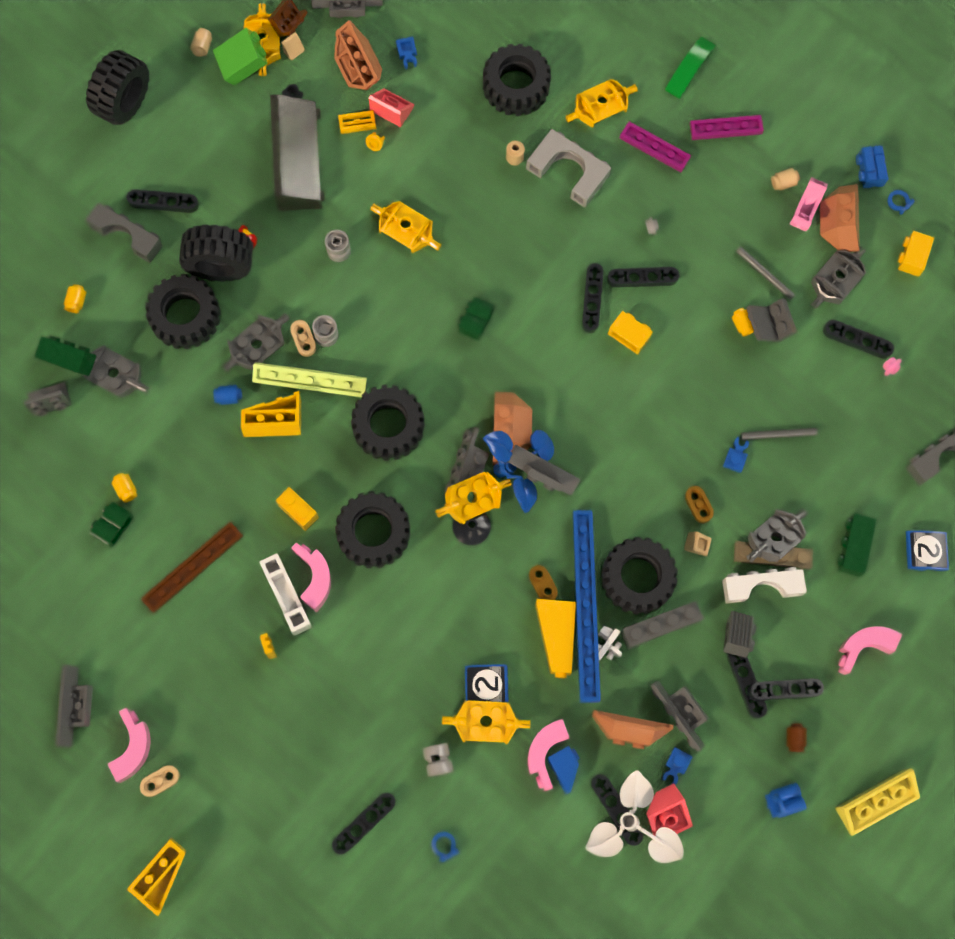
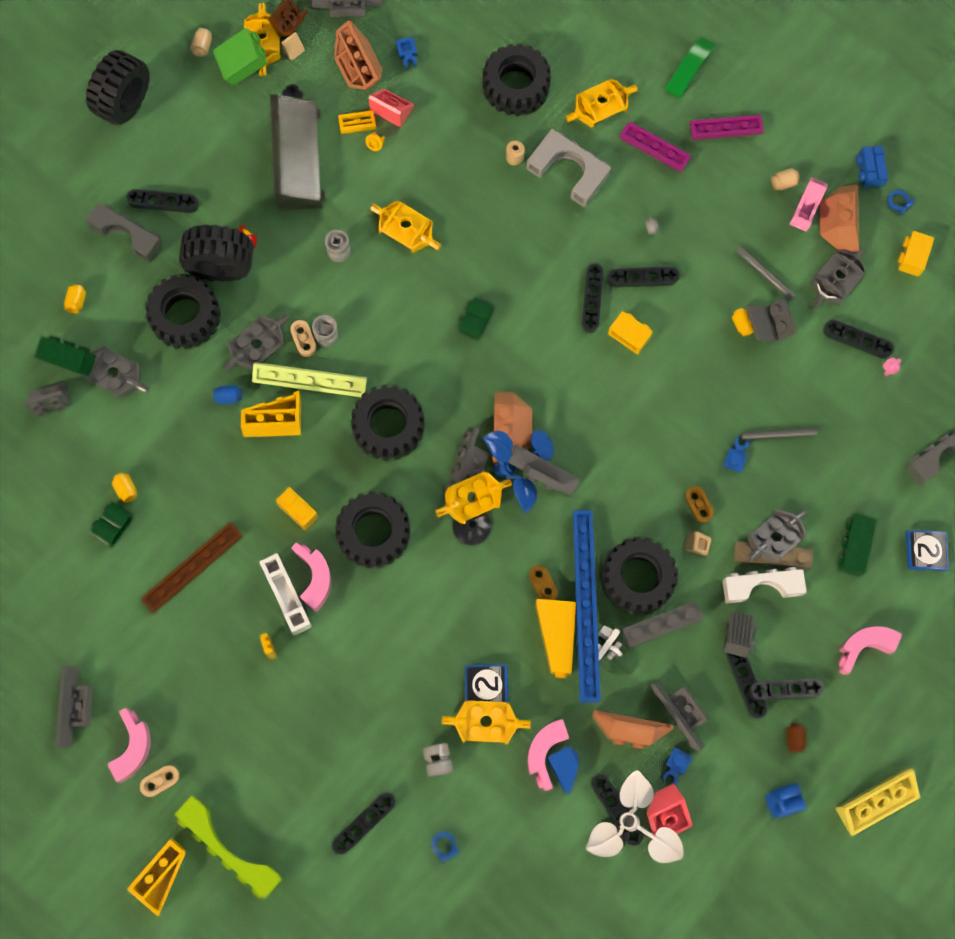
none -> lime arch [174,795,284,899]

